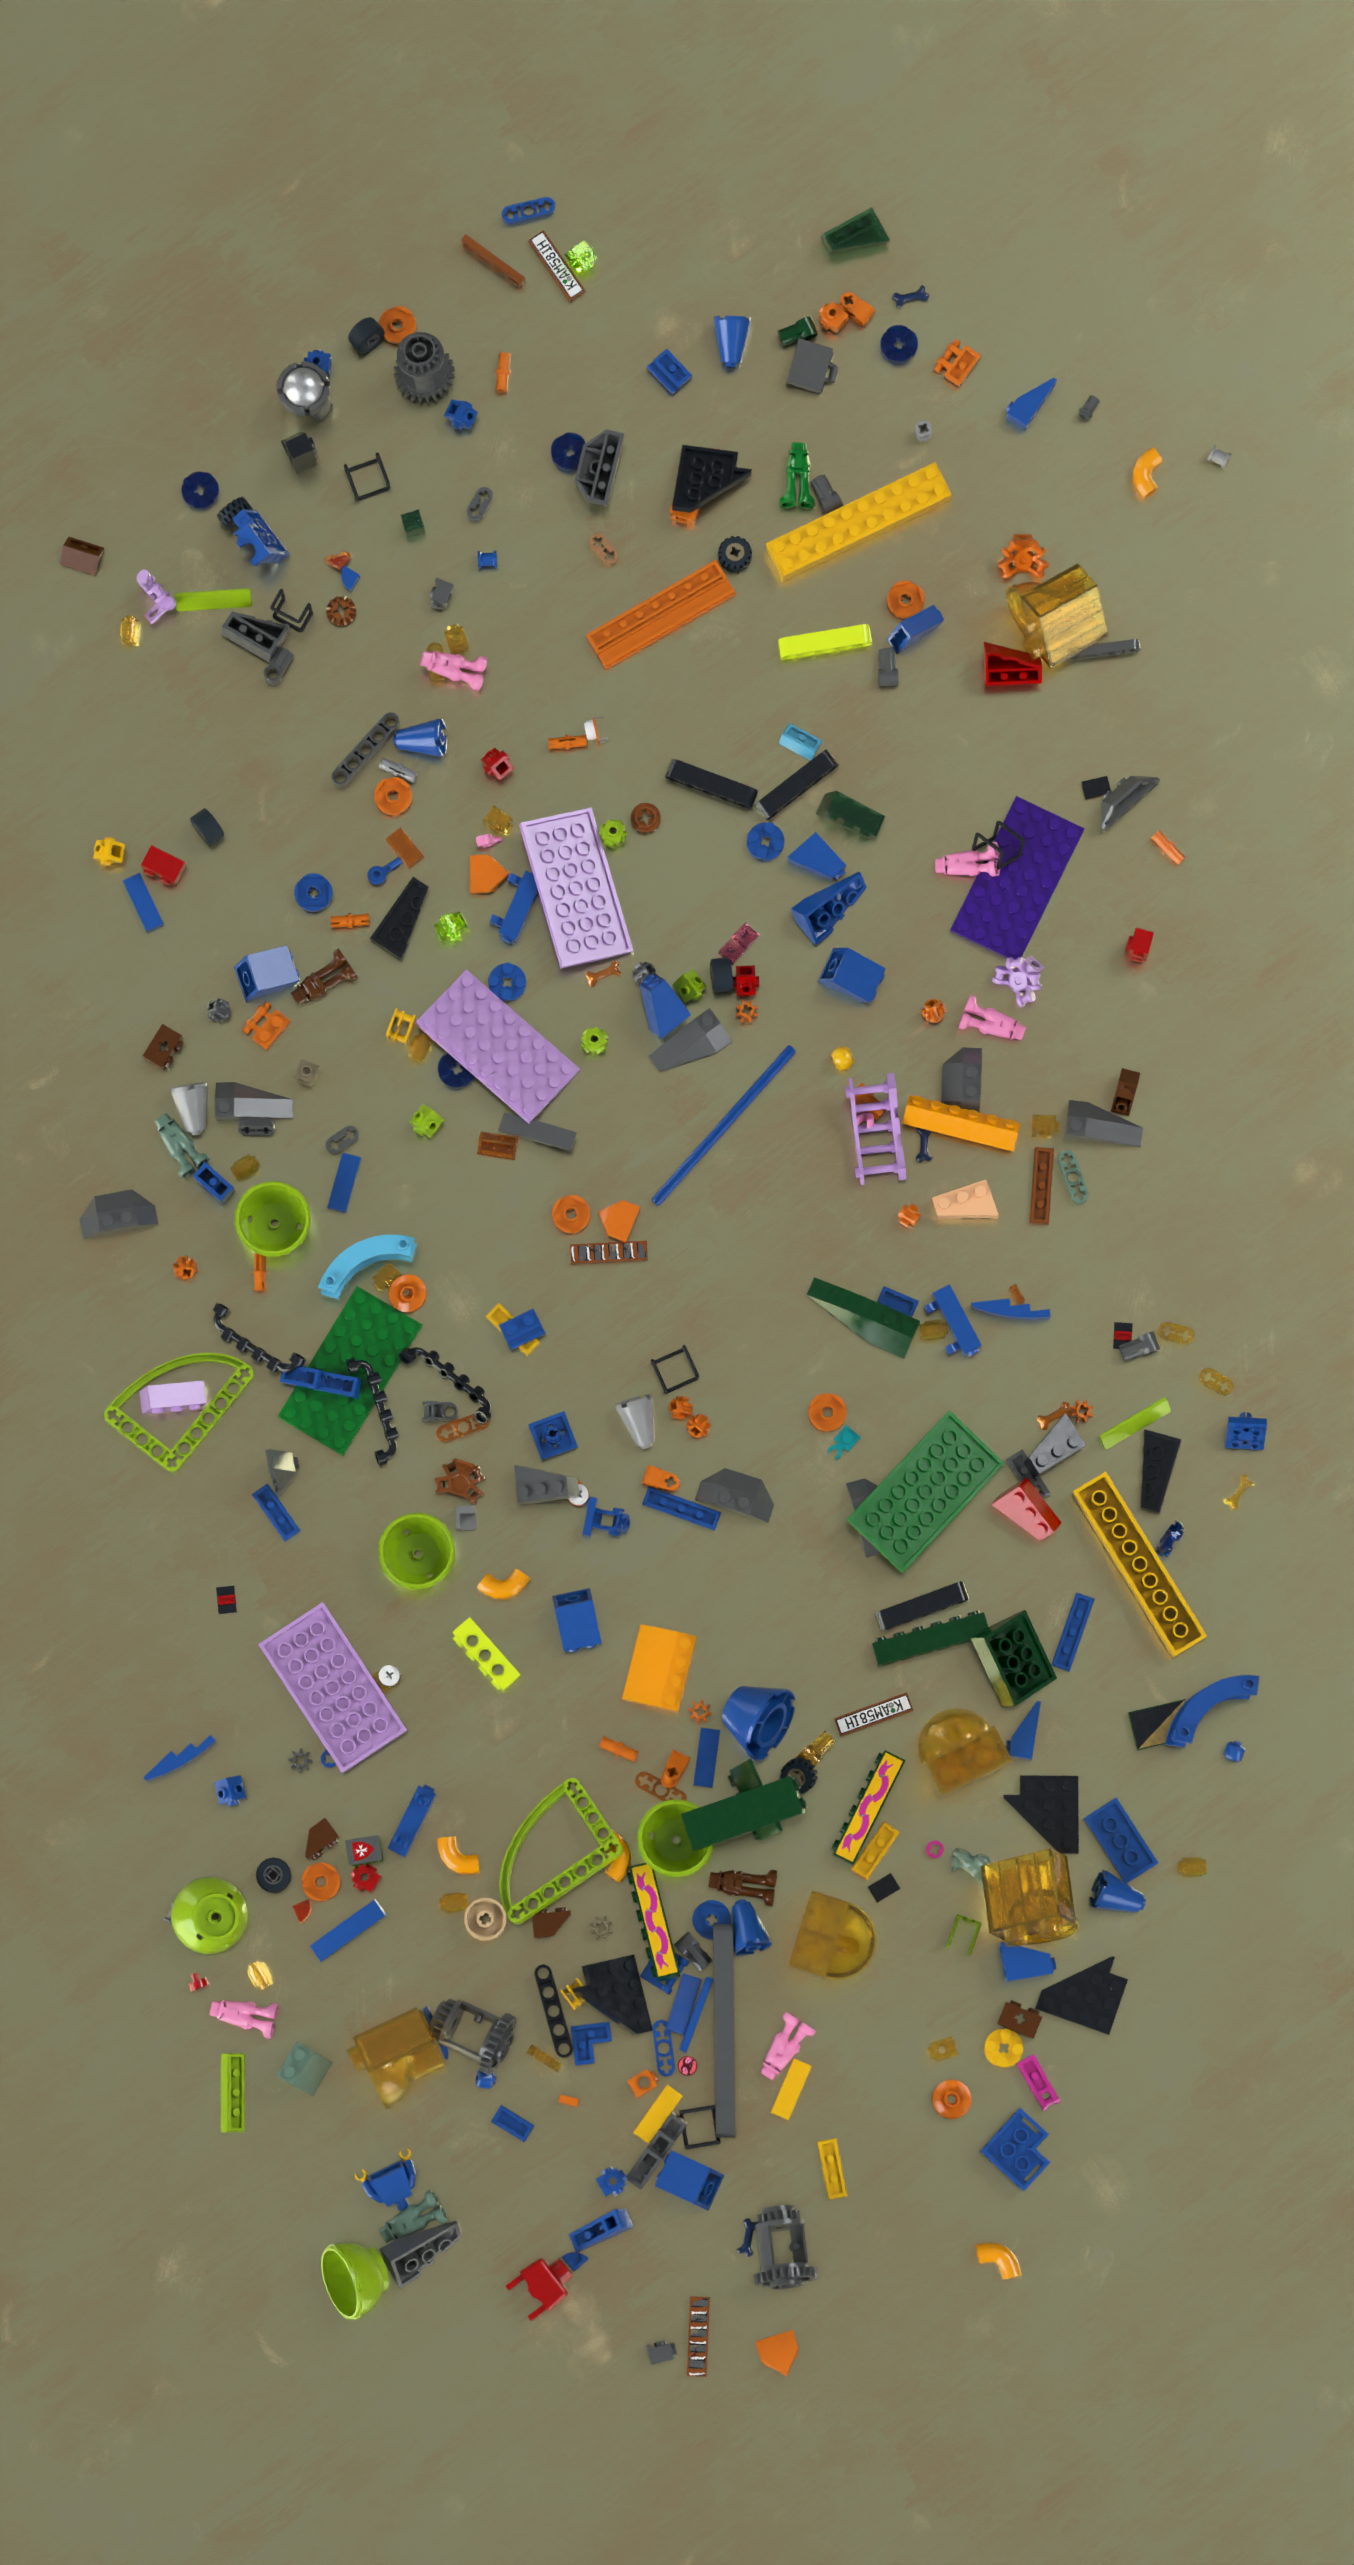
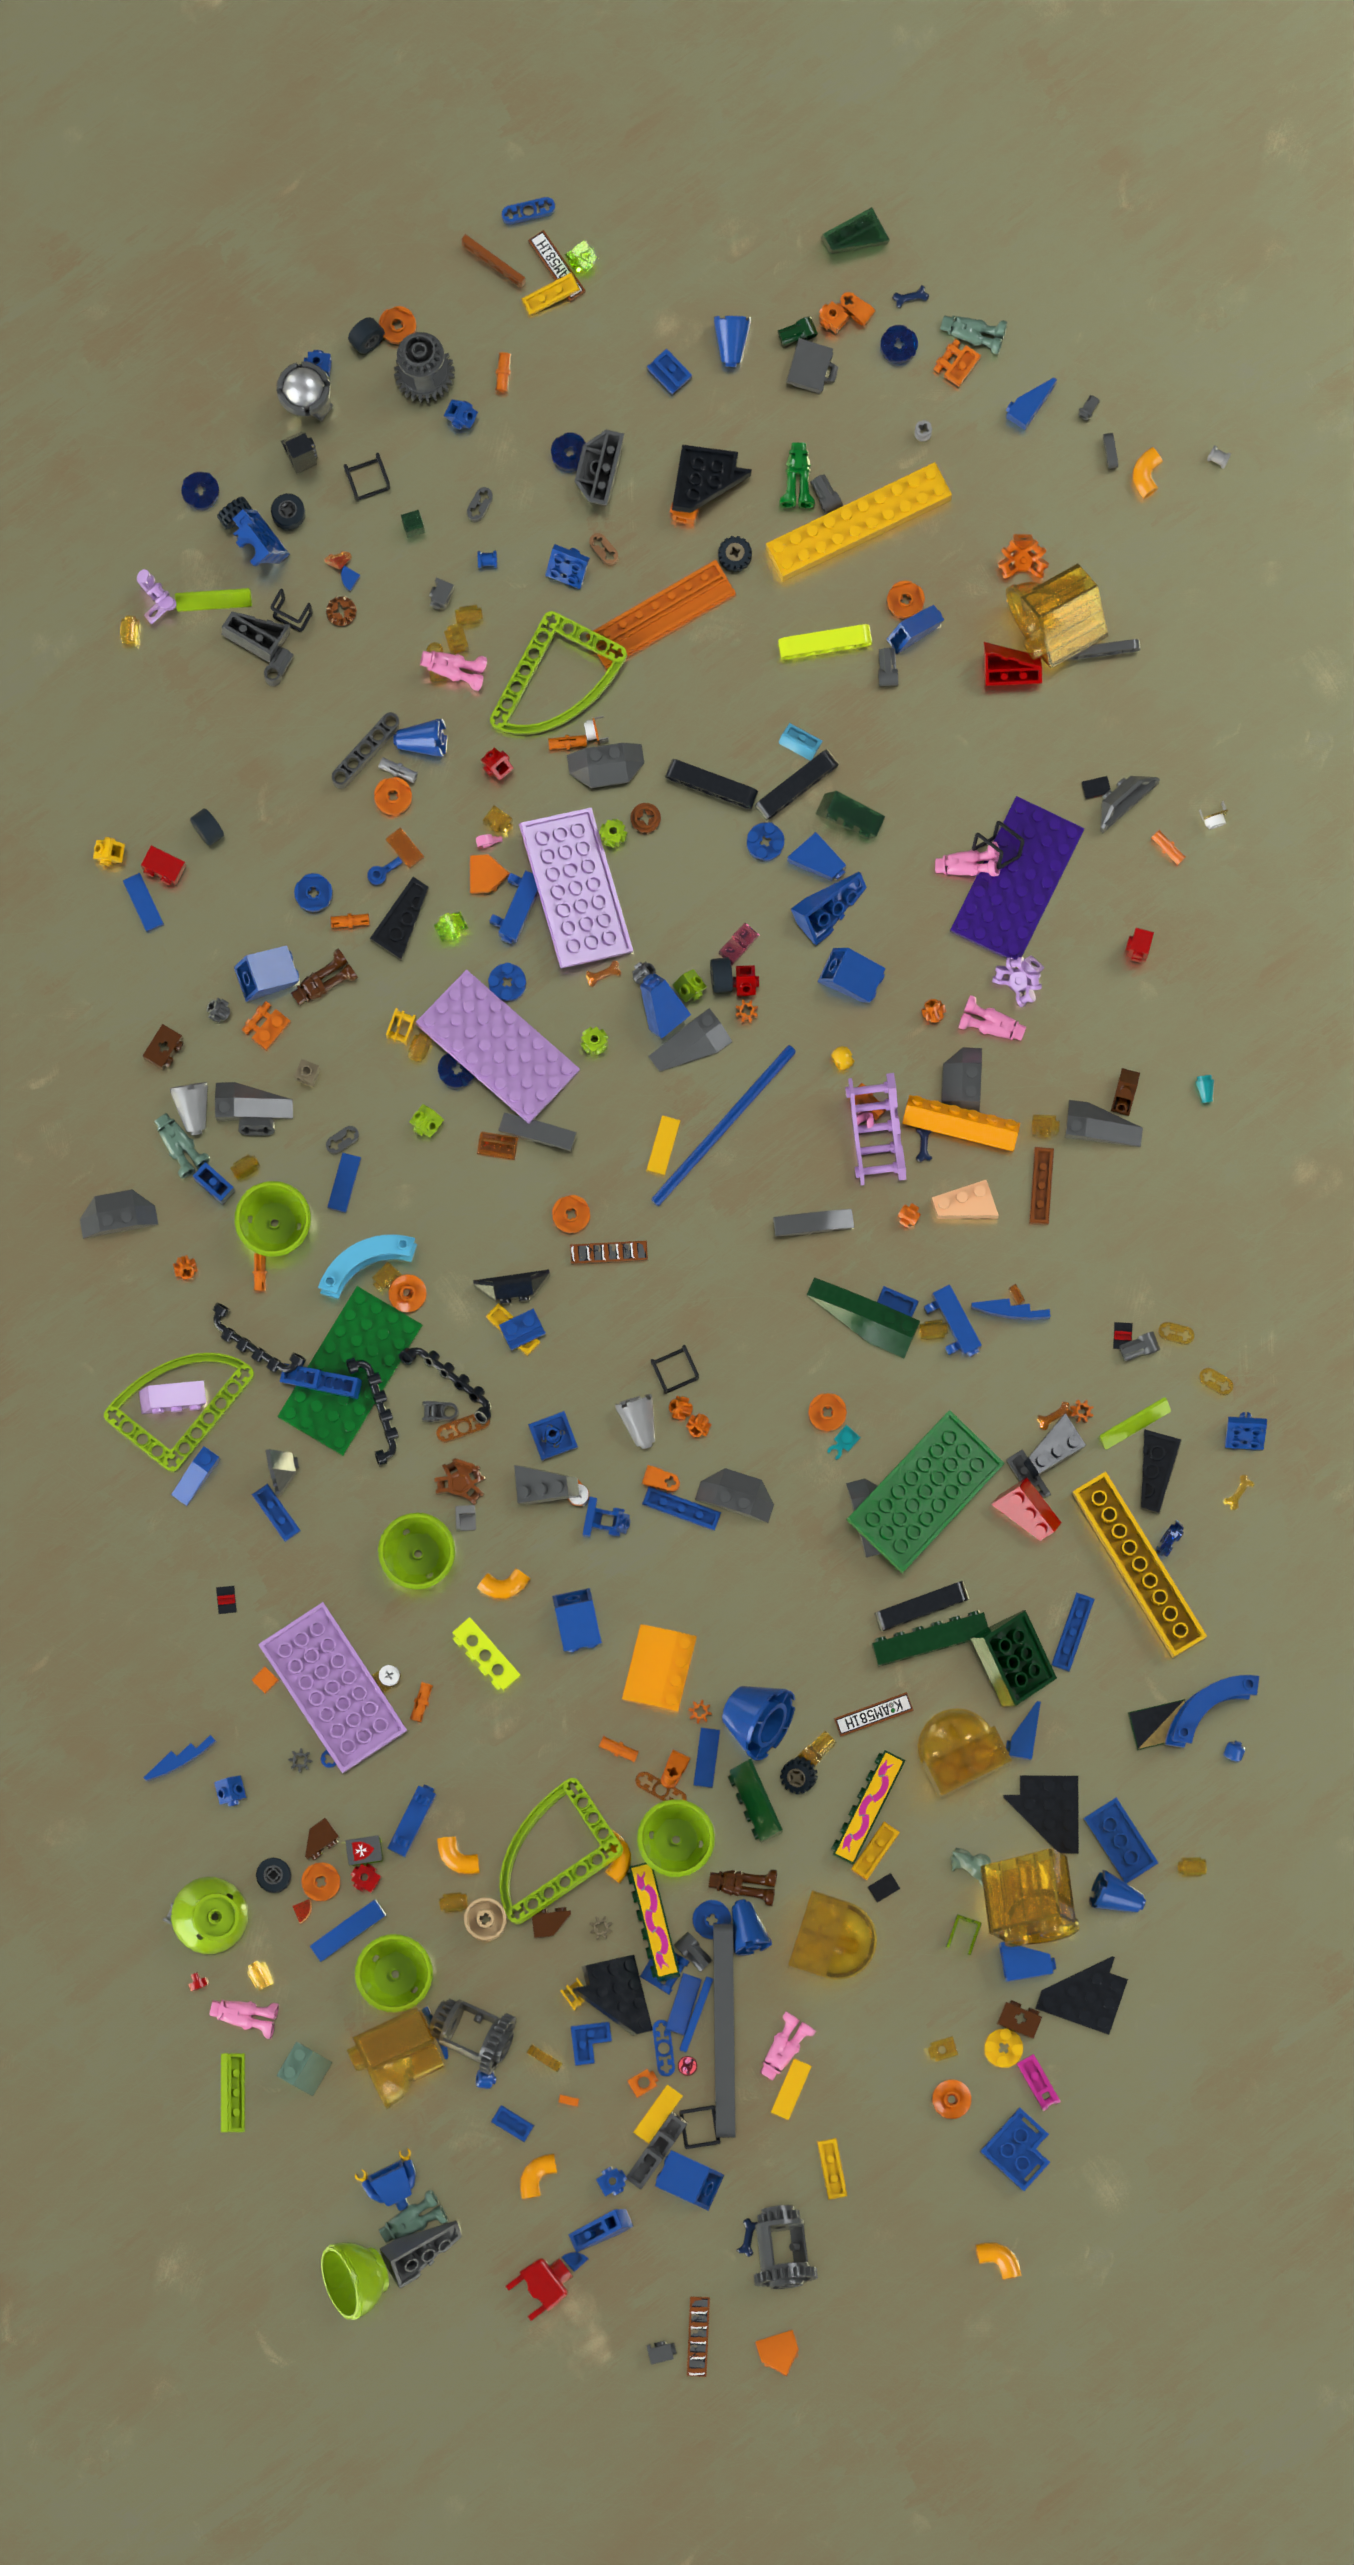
reddish brown panel [60,537,104,575] -> none
black beam [534,1964,573,2058] -> none
orange slope [598,1200,640,1243] -> none
dark green brick [681,1776,807,1851] -> none
dark pink bush [926,1840,944,1858] -> none
sand green beam [1058,1150,1089,1204] -> none
none -> slope [171,1446,221,1506]
none -> orange tile [252,1667,279,1694]
none -> black wheel [271,493,305,530]
none -> lime piece [355,1934,433,2012]
none -> orange pin [410,1682,433,1723]
none -> clear yellow brick [455,604,483,626]
none -> black wedge [473,1269,550,1305]
none -> lime beam [490,611,627,735]
none -> light orange cylinder [520,2153,557,2199]
none -> yellow tile [521,273,580,316]
none -> blue plate [545,544,590,589]
none -> dark grey wedge [567,743,644,788]
none -> yellow tile [646,1115,680,1176]
none -> dark grey slope [773,1209,854,1236]
none -> sand green piece [940,315,1007,355]
none -> dark grey beam [1103,433,1118,469]
none -> teal cone [1196,1075,1214,1103]
none -> white piece [1199,801,1228,830]

